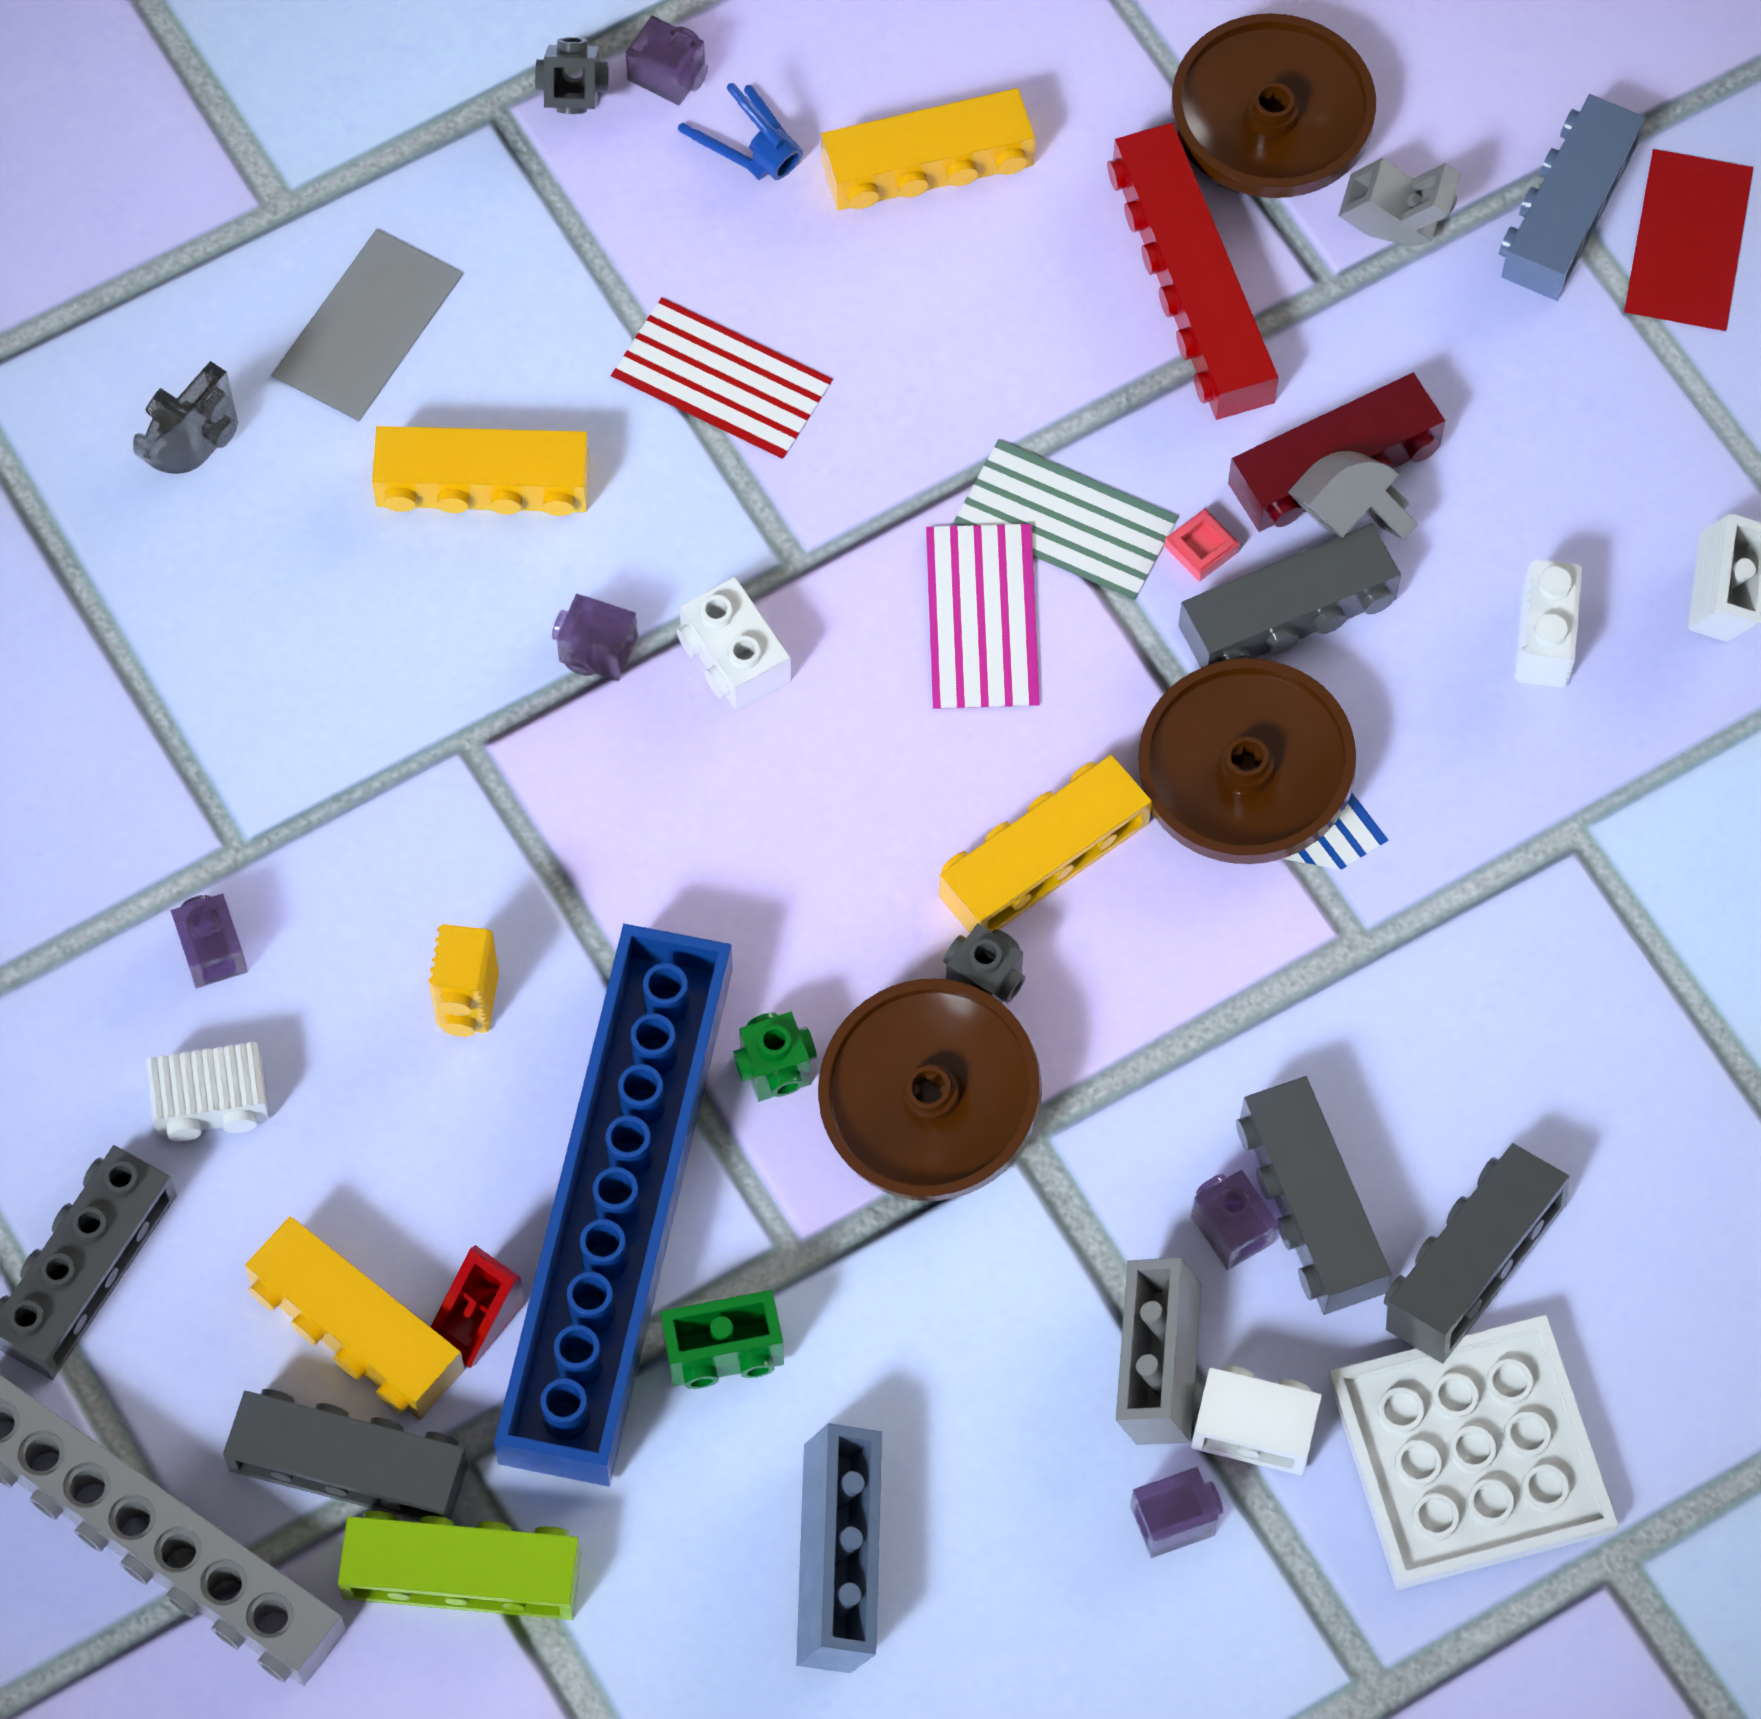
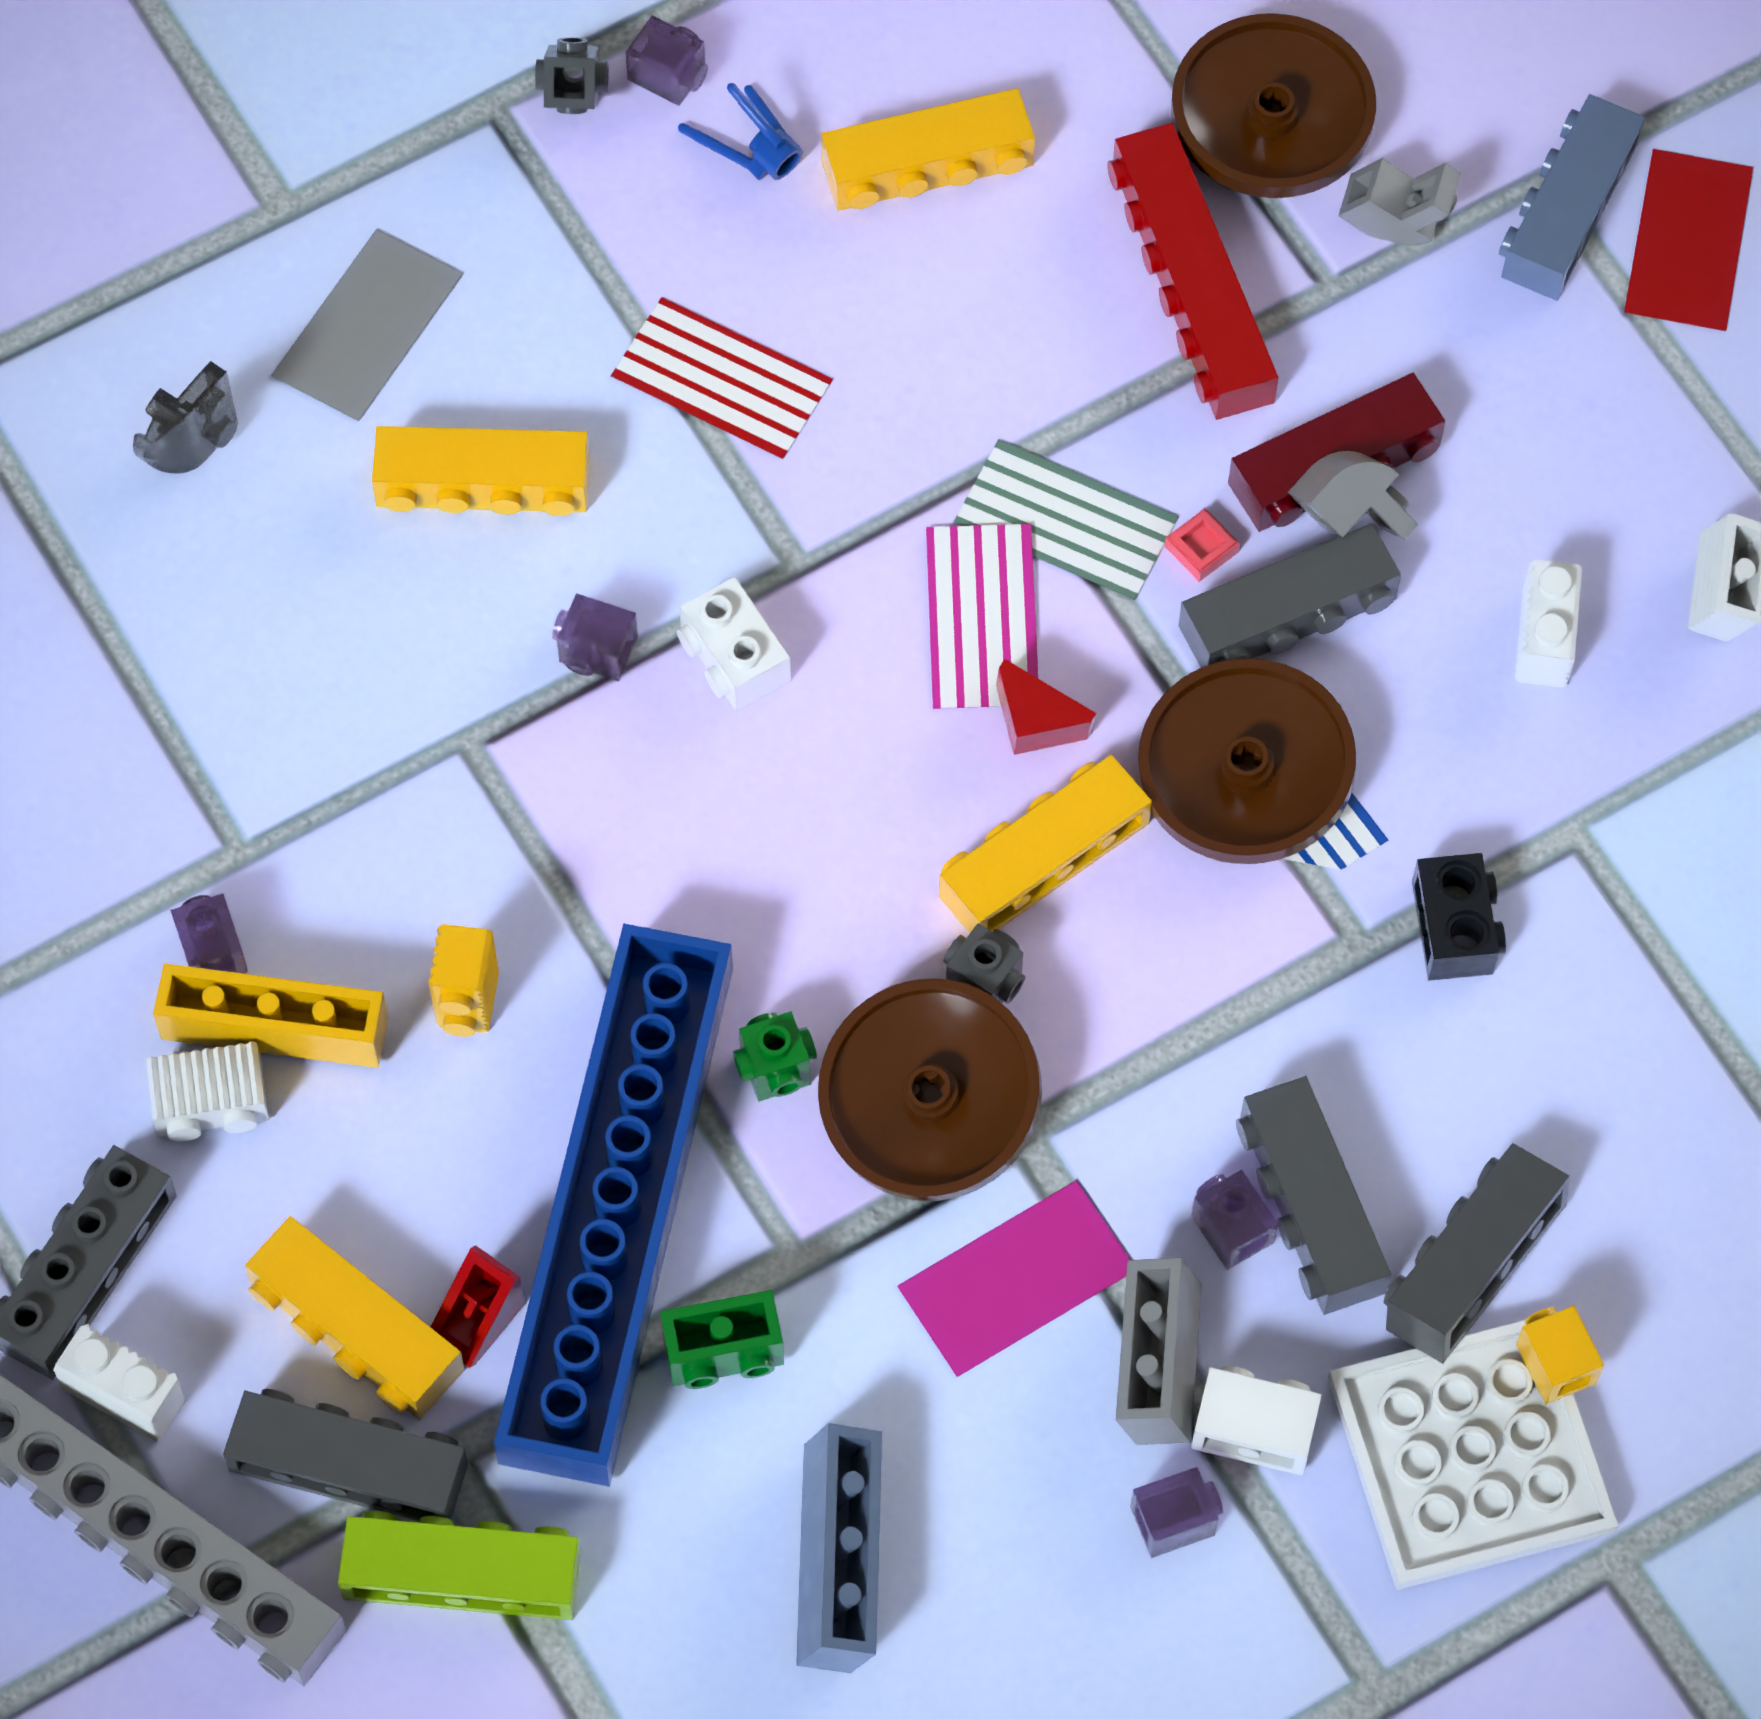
none -> white brick [53,1324,186,1442]
none -> yellow brick [153,963,389,1068]
none -> dark pink sticker [897,1180,1130,1377]
none -> red slope [996,659,1097,755]
none -> black brick [1412,853,1506,981]
none -> yellow brick [1516,1305,1605,1405]

